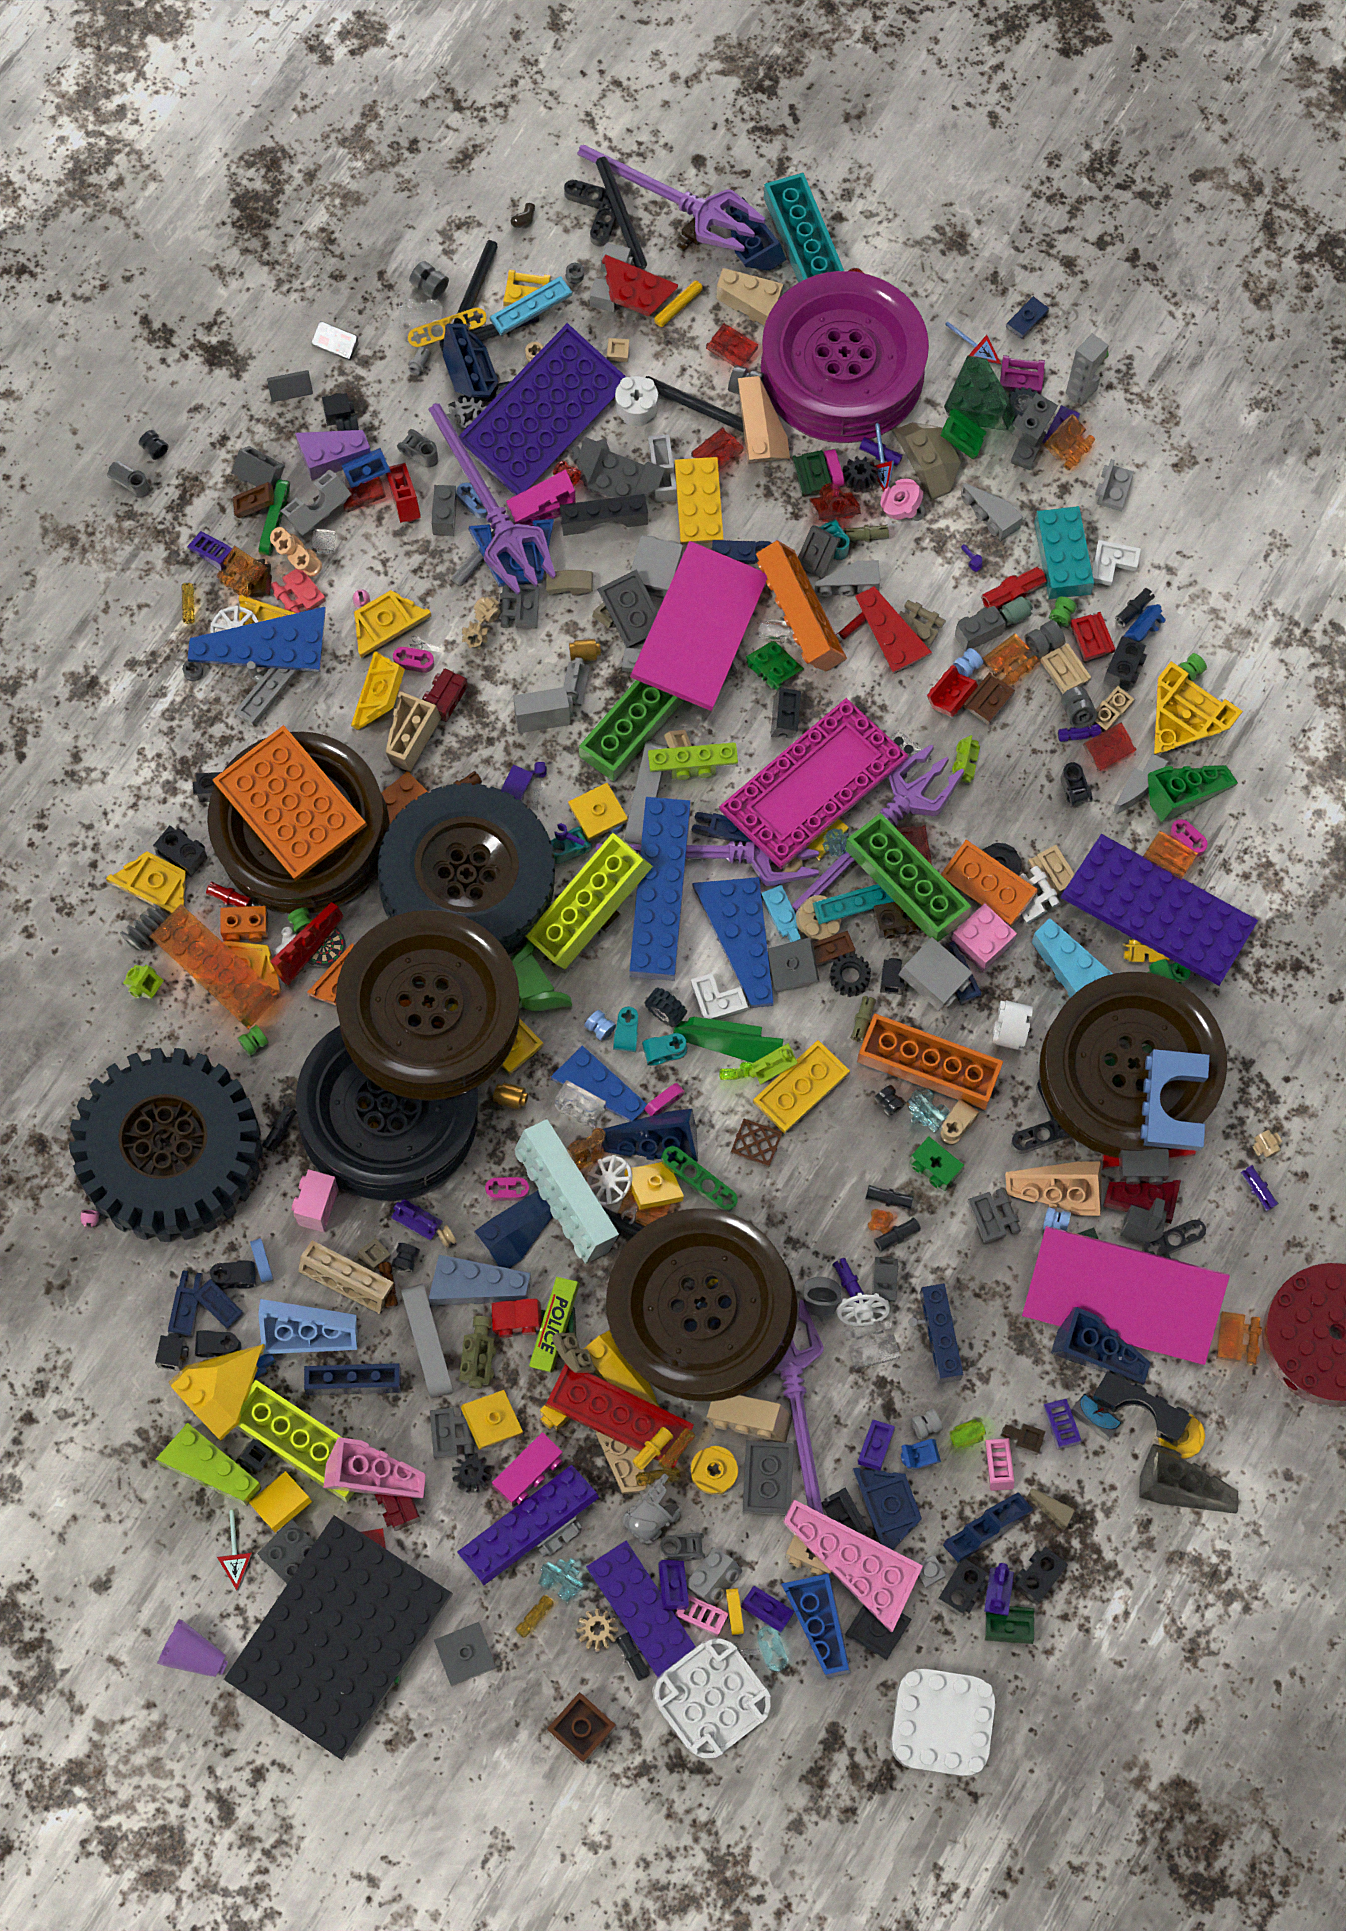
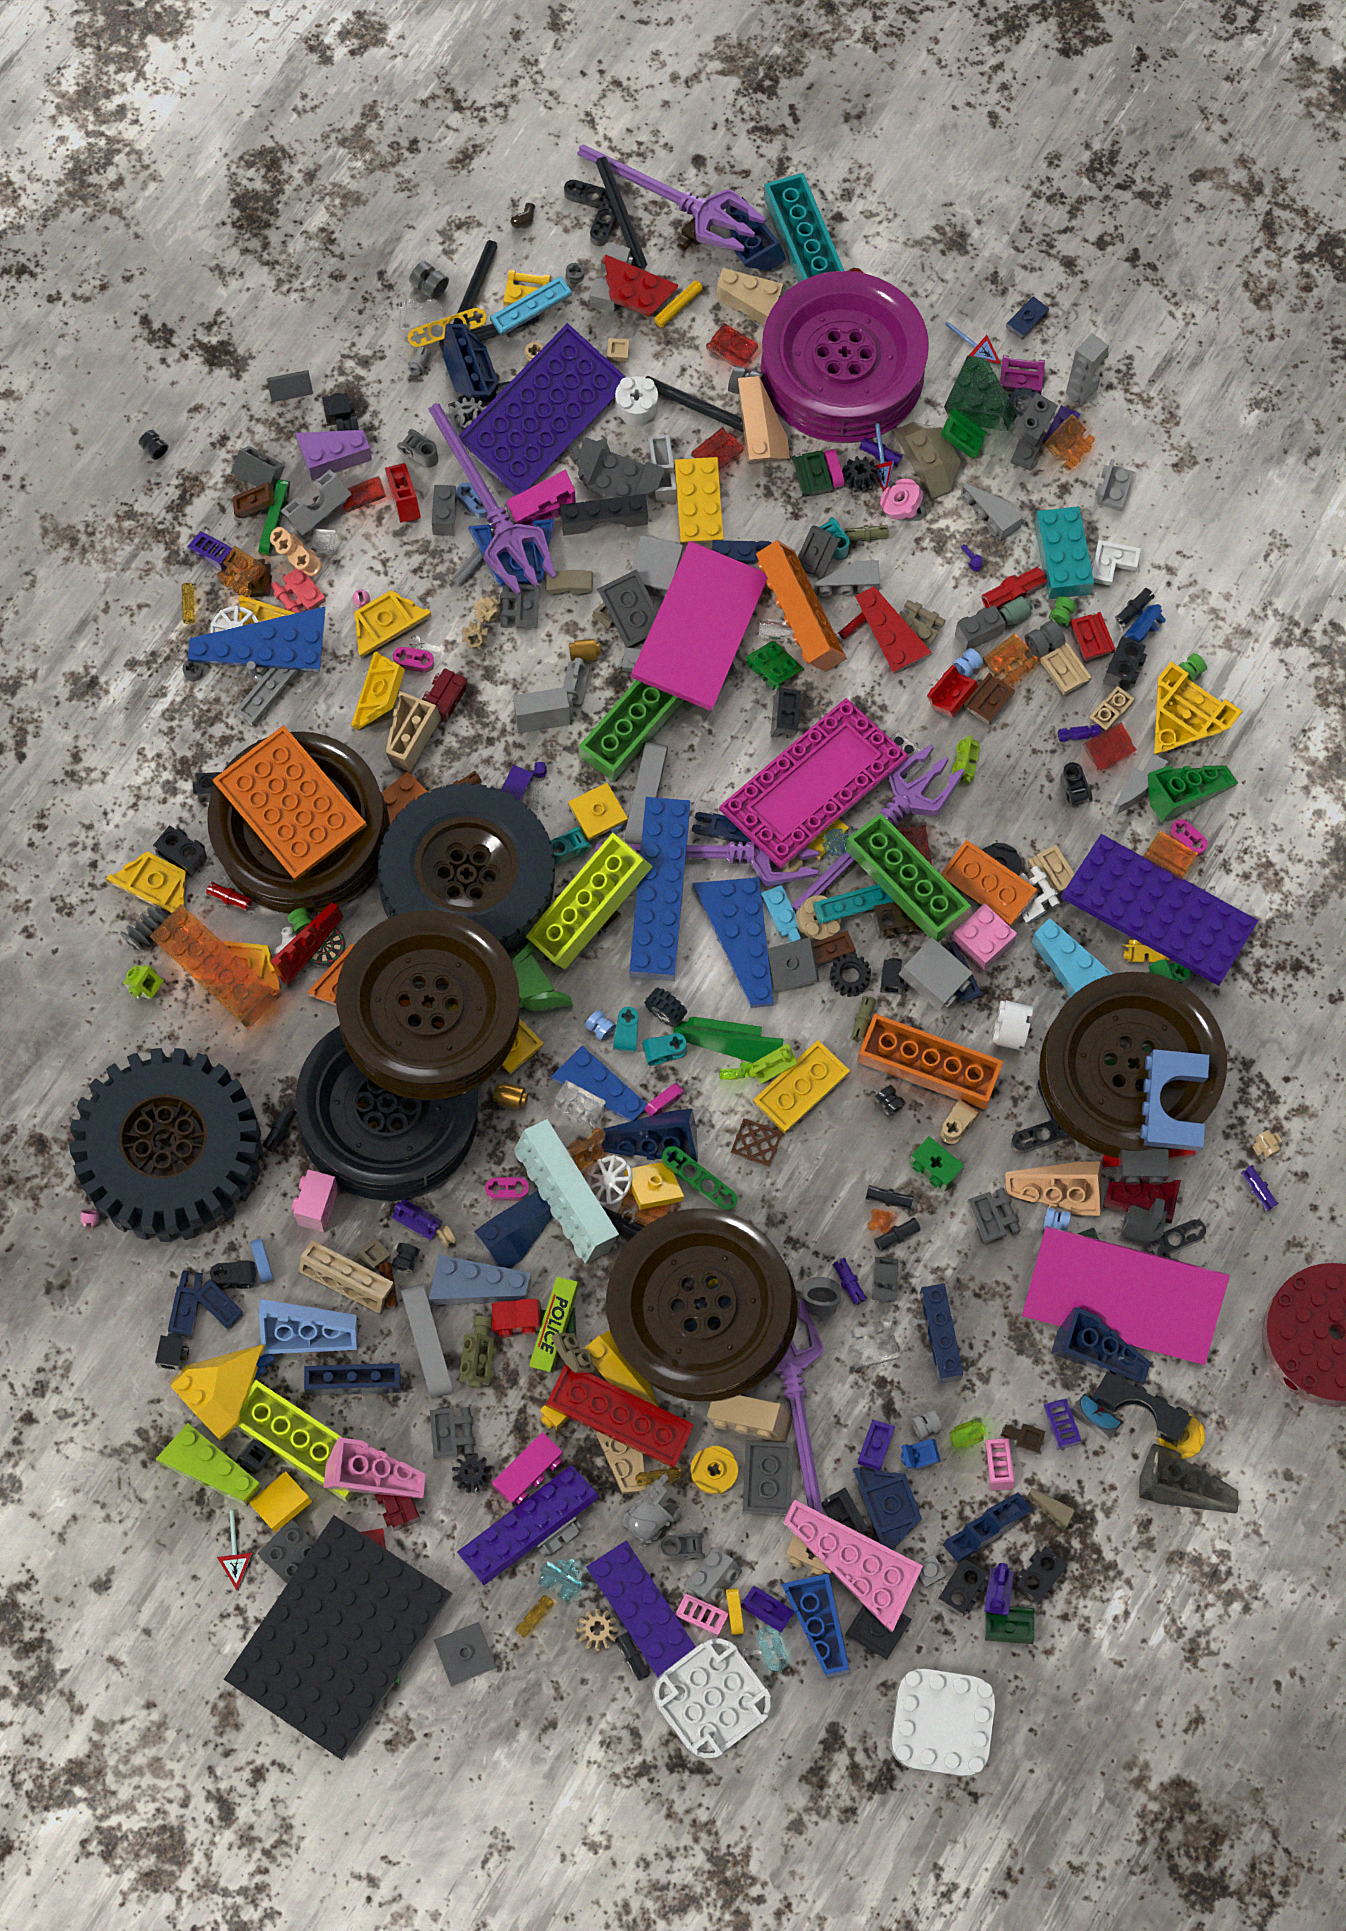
dark grey piece [107,461,150,498] -> none
medium lavender cone [157,1619,228,1677] -> none
black piece [195,1330,242,1358] -> none
orange brick [220,906,268,942] -> none
bright green wheel [237,1025,269,1056] -> none
slope [312,321,359,361] -> none
blue brick [341,448,391,488] -> none
yellow plate [460,1390,523,1450] -> none
reddish brown brick [547,1692,616,1766] -> none
clear red bush [553,460,581,487] -> none
dark purple hand [554,823,585,846] -> none
yellow axle [632,1427,673,1470] -> none
lime bracket [648,742,738,780] -> none
clear yellow axle [658,1428,695,1470] -> none
dark purple plate [658,1560,689,1610] -> none
tan plate [664,730,692,748] -> none
white plate [691,973,748,1020] -> none
clear red plate [809,483,861,522] -> none
white wheel [837,1293,890,1326] -> none
clear light blue hips [906,1088,949,1133] -> none
dark grey wheel [1061,687,1097,728] -> none
clear orange plate [1216,1311,1262,1365] -> none

